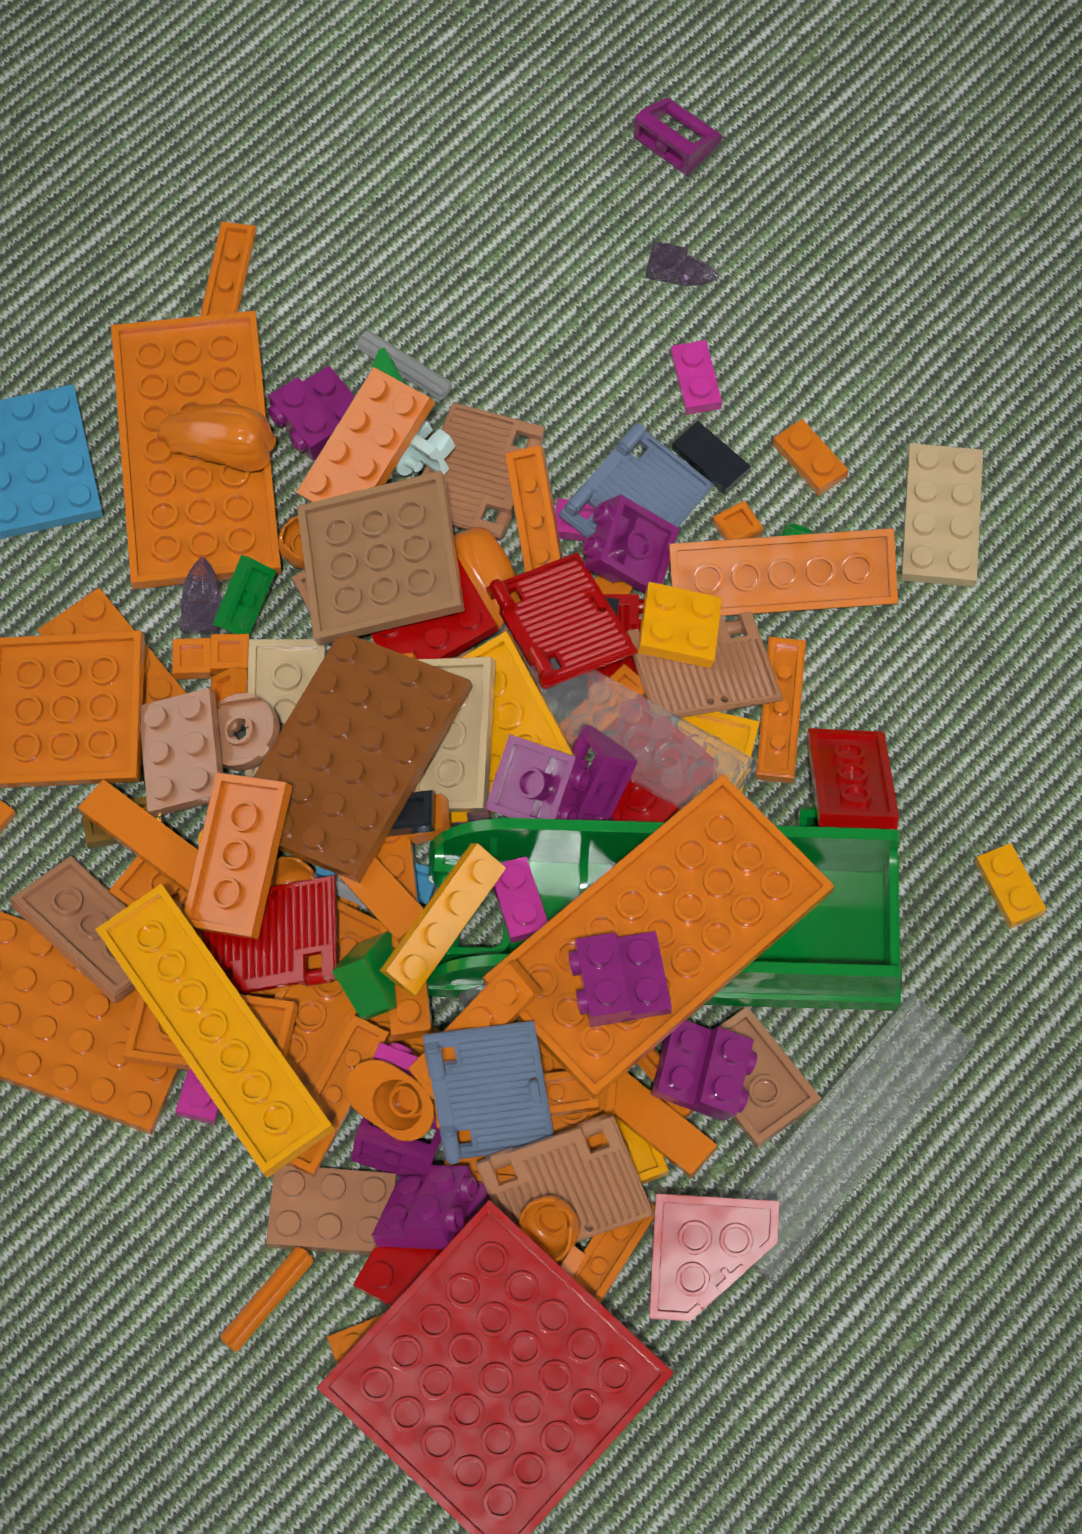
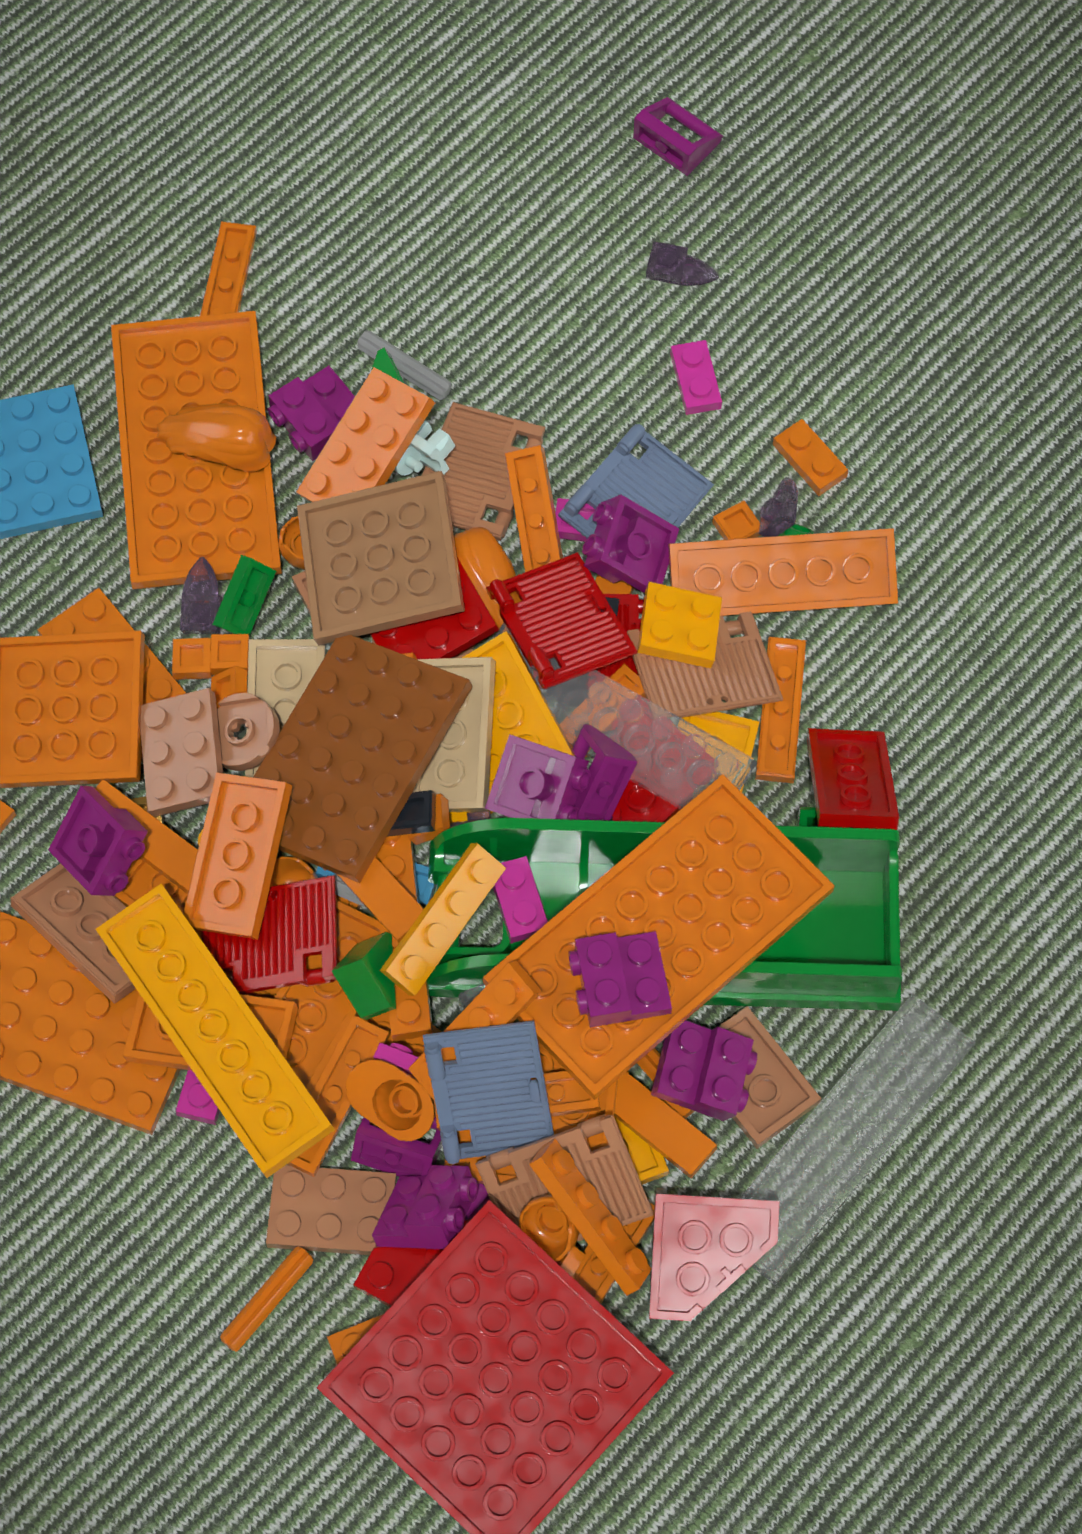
black tile [672,421,751,495] -> none
tan plate [901,443,983,587] -> none
light orange plate [975,843,1047,929] -> none
none -> magenta plate [48,785,148,896]
none -> orange plate [529,1139,652,1296]
none -> clear purple plate [759,477,798,537]

